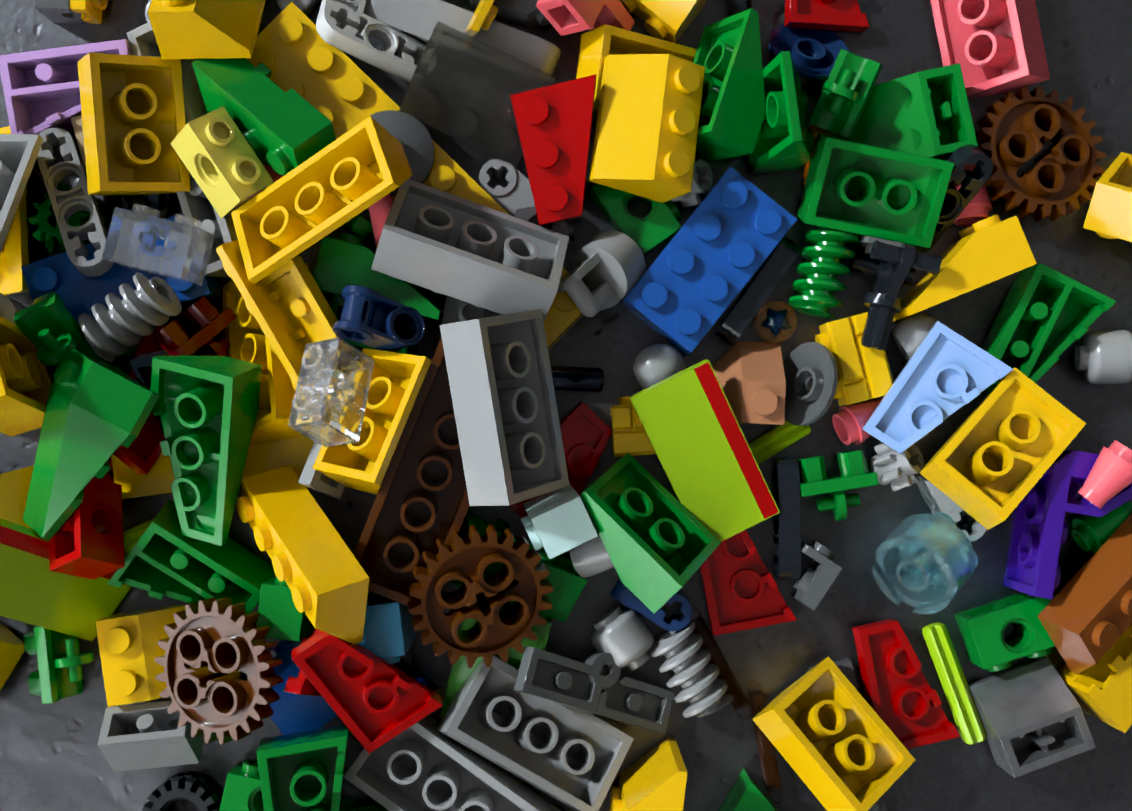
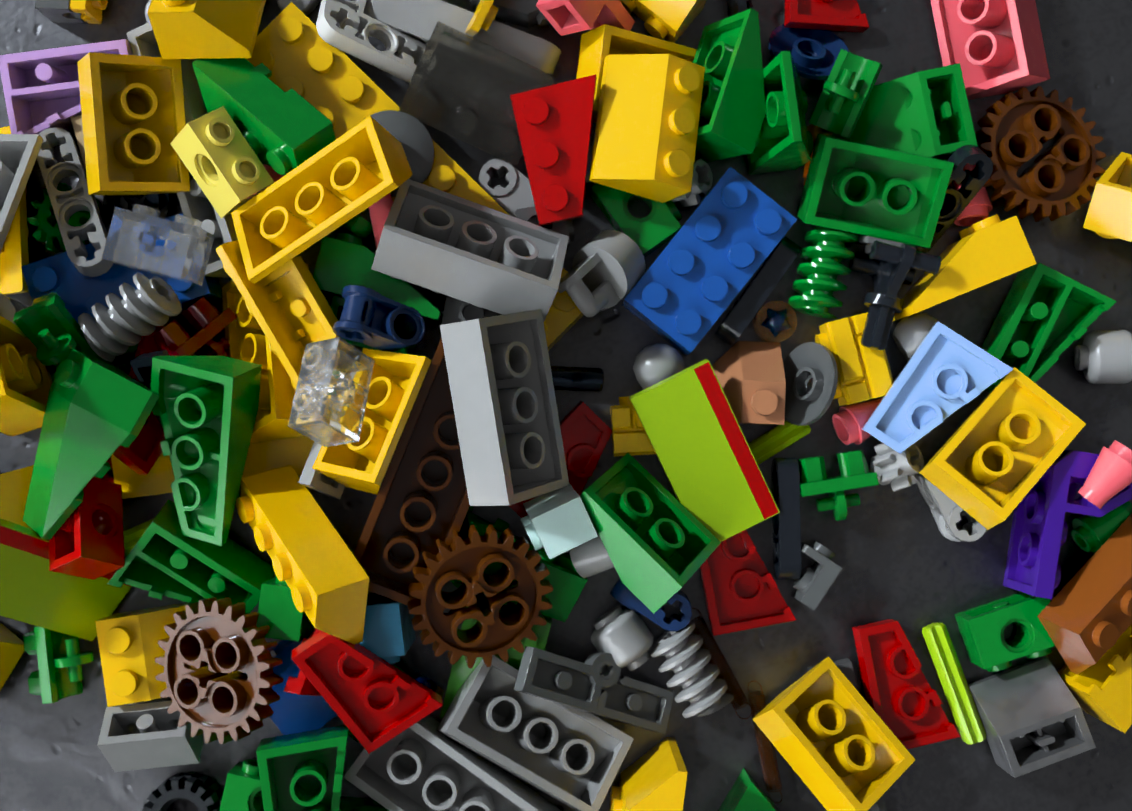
clear light blue brick [873,512,978,614] -> none

